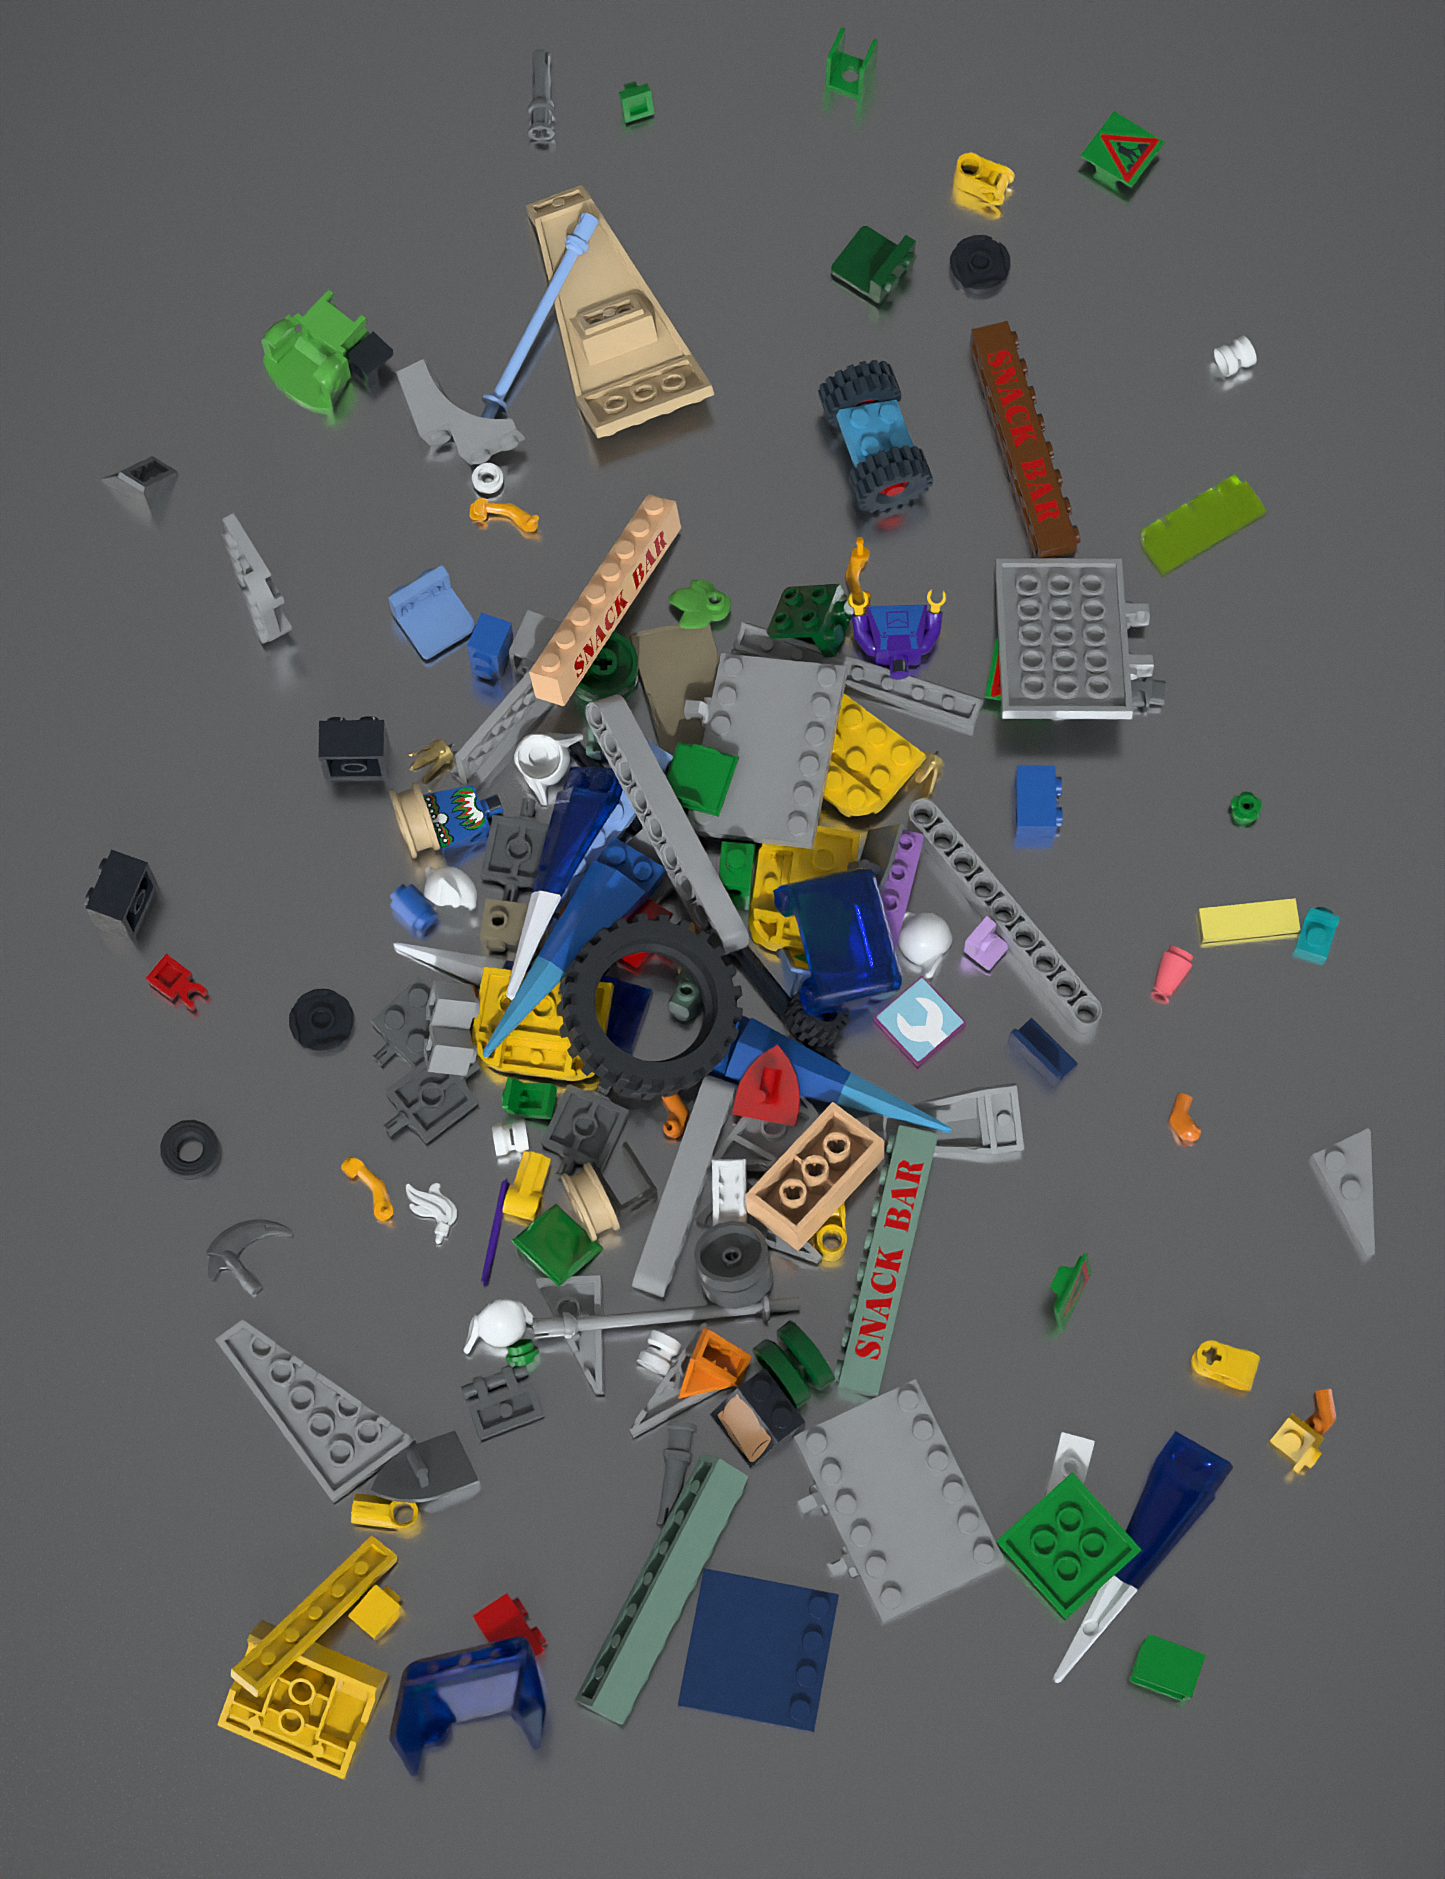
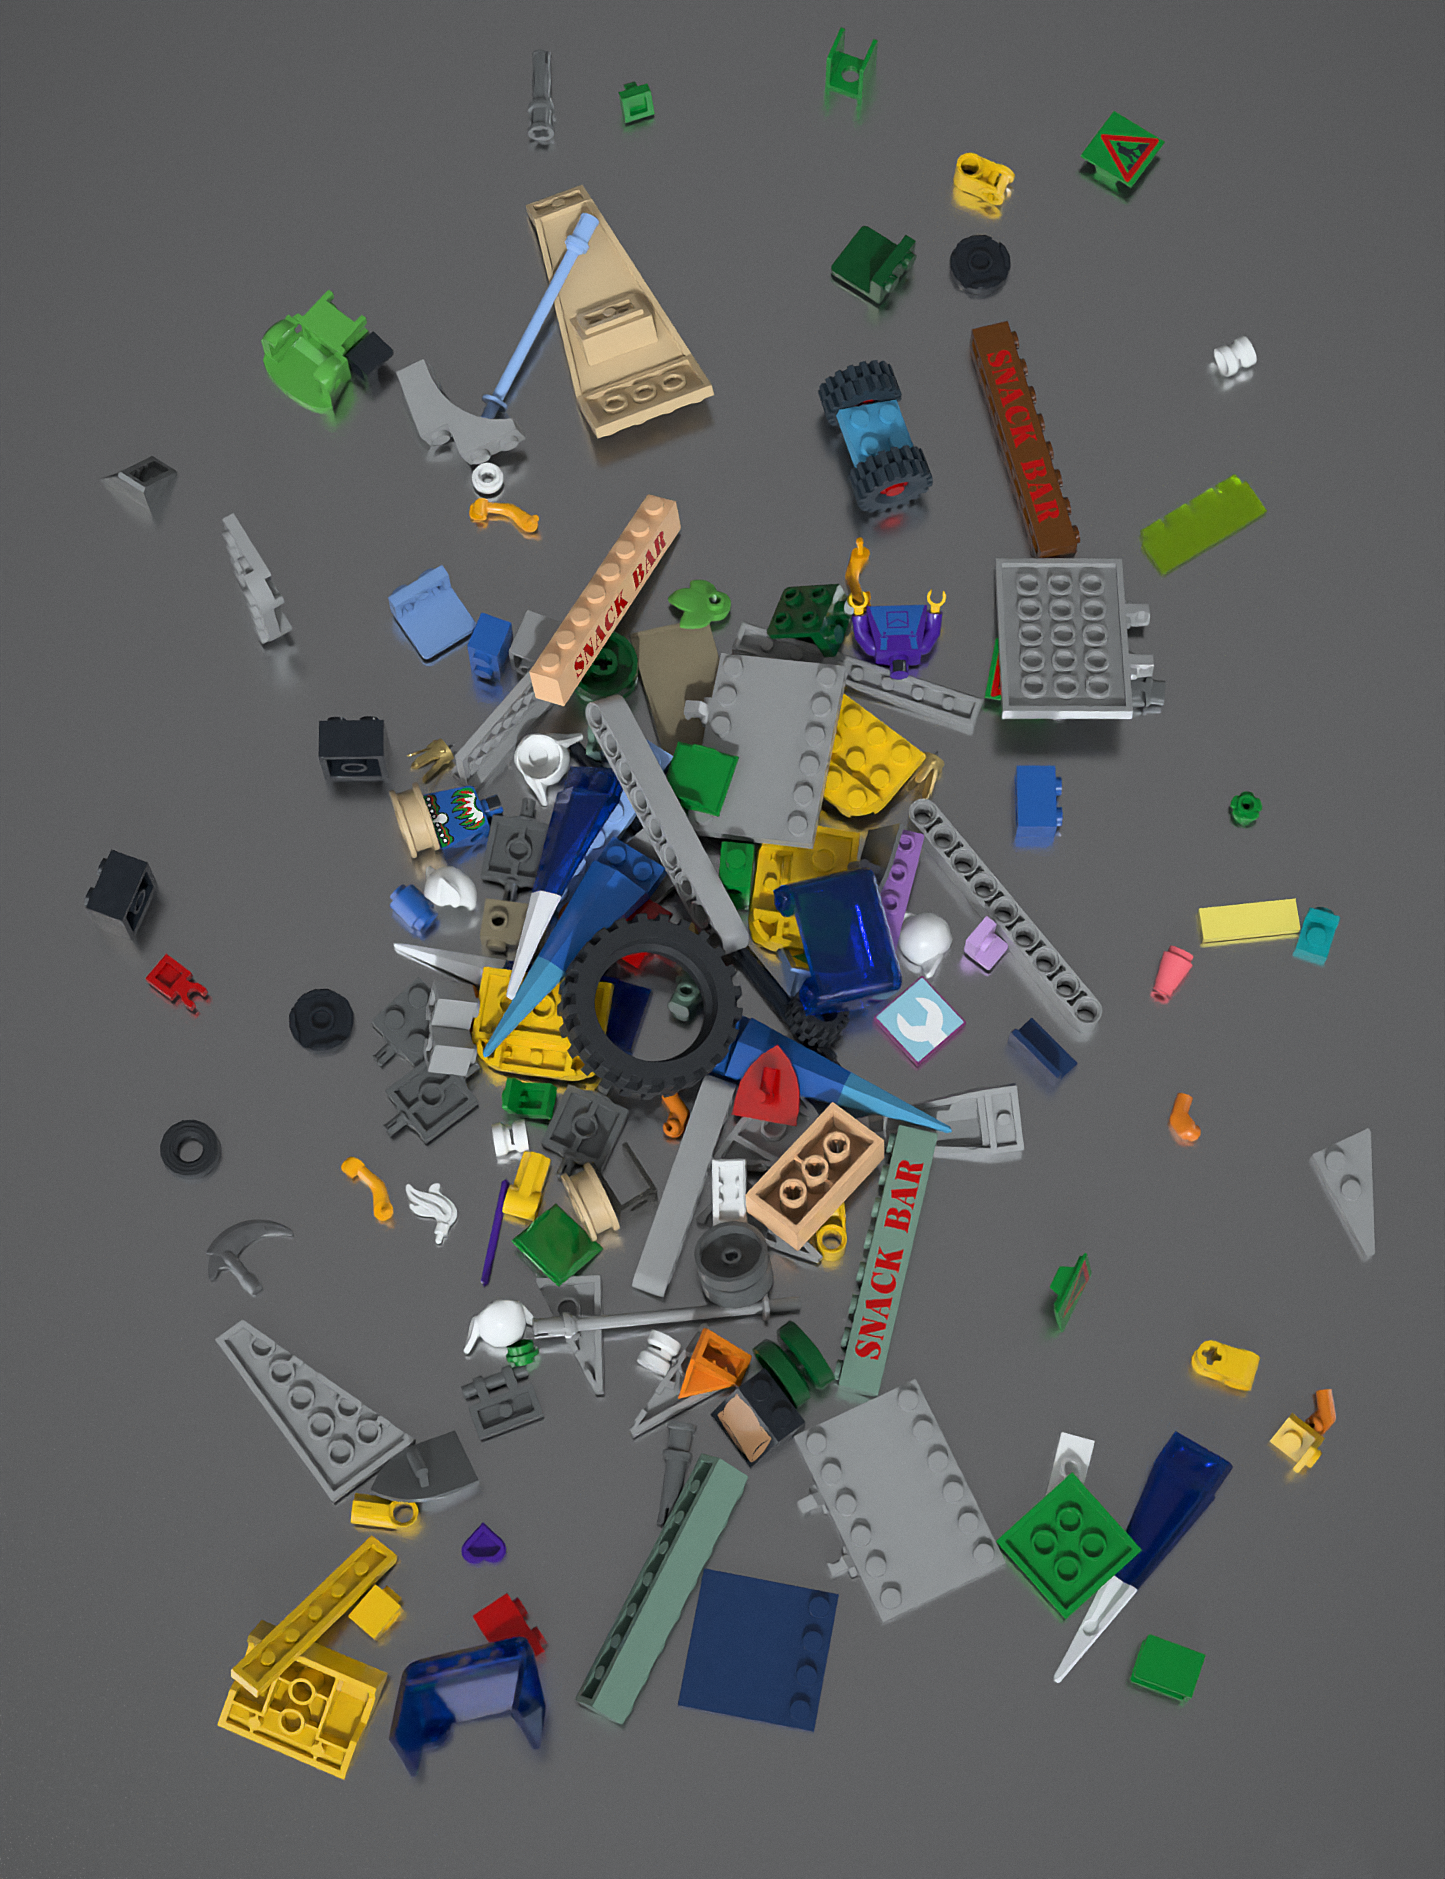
none -> dark purple tile [461,1522,507,1565]

